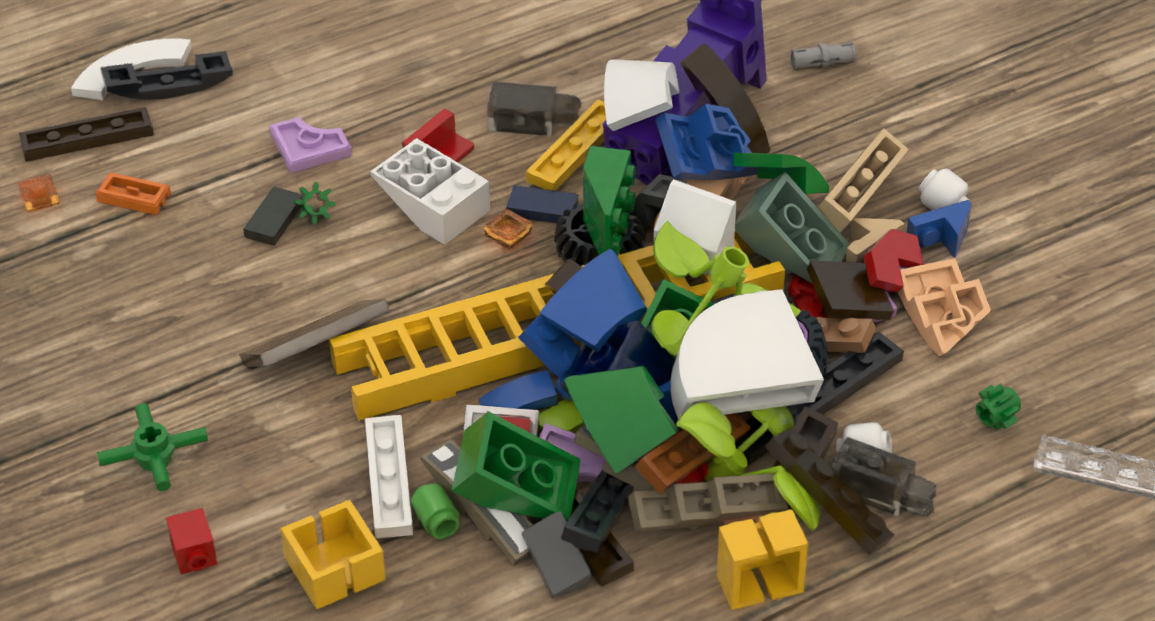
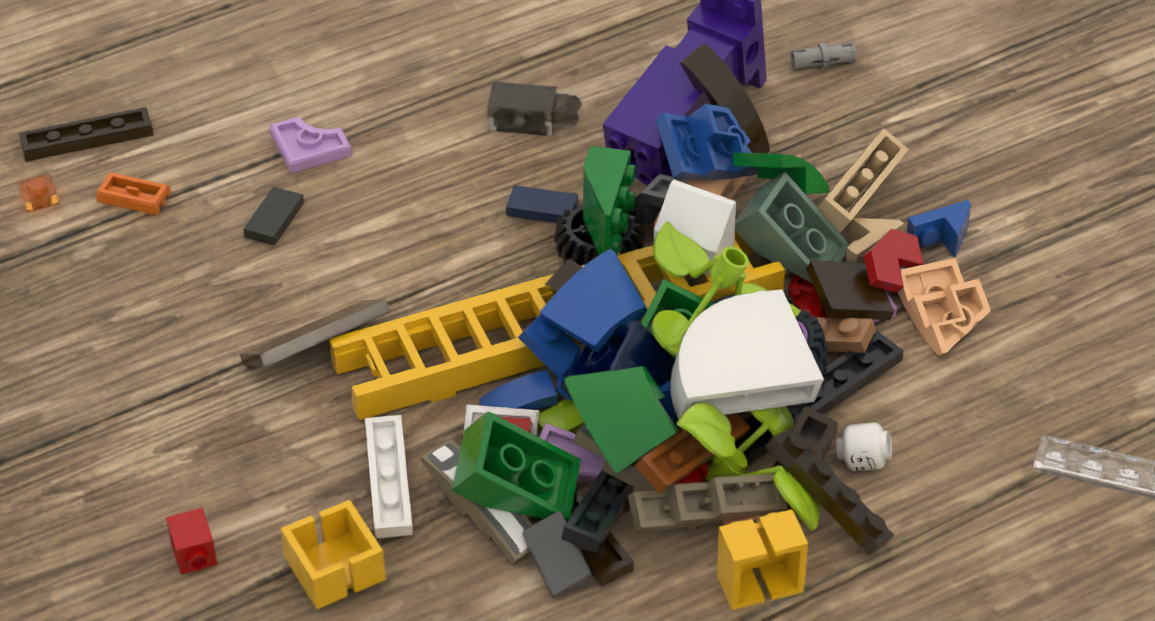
white tile [71,39,192,100] -> none
green bar [97,403,208,491] -> none
black slope [100,51,233,100] -> none
green gear [293,182,336,224] -> none
white slope [370,138,491,245] -> none
red panel [402,108,474,162] -> none
bright green brick [410,484,460,539] -> none
clear orange plate [484,208,532,250] -> none
yellow plate [526,99,606,191] -> none
white slope [604,59,680,131] -> none
clear smoke hinge [832,437,937,517] -> none
white head [918,168,970,211] -> none
green gear [976,384,1021,430] -> none

